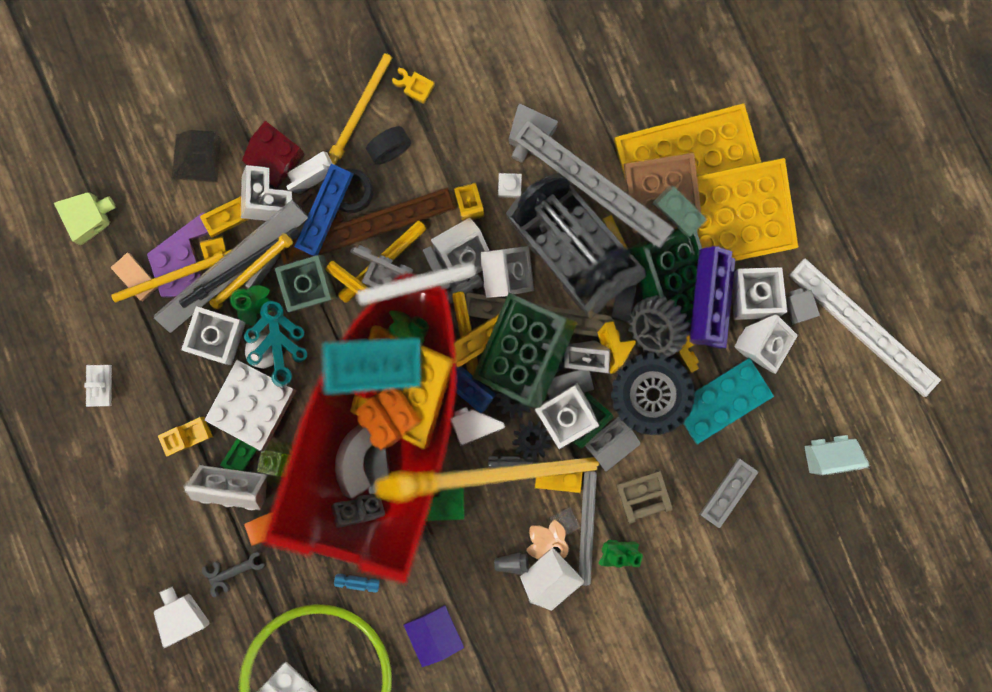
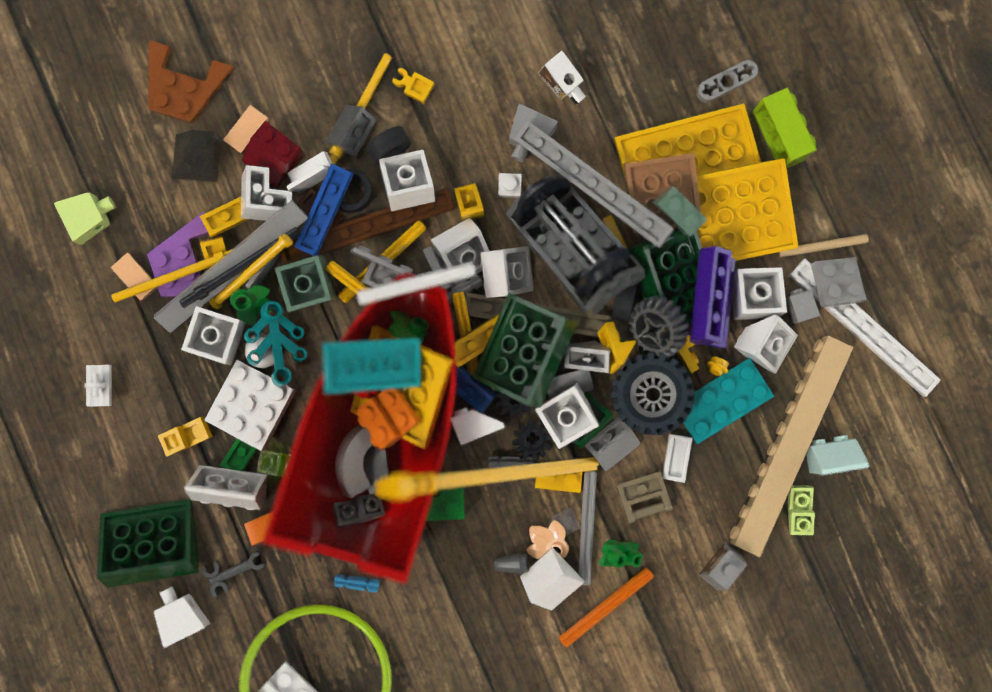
dark purple slope [403,605,464,667] -> none
light grey plate [699,458,758,528] -> none
none -> dark green slope [97,499,199,588]
none -> dark orange wing [148,40,234,124]
none -> light nougat tile [223,105,269,155]
none -> dark grey panel [326,105,377,157]
none -> white brick [379,150,435,211]
none -> white torso [539,51,586,105]
none -> orange axle [559,567,654,647]
none -> white tile [662,434,692,483]
none -> light grey beam [697,60,758,103]
none -> light grey torso [698,541,747,590]
none -> yellow plate [707,357,729,376]
none -> tan brick [729,336,853,557]
none -> lime brick [752,88,817,169]
none -> tan bar [777,234,868,258]
none -> yellowish green slope [788,485,815,535]
none -> light grey plate [811,257,867,307]

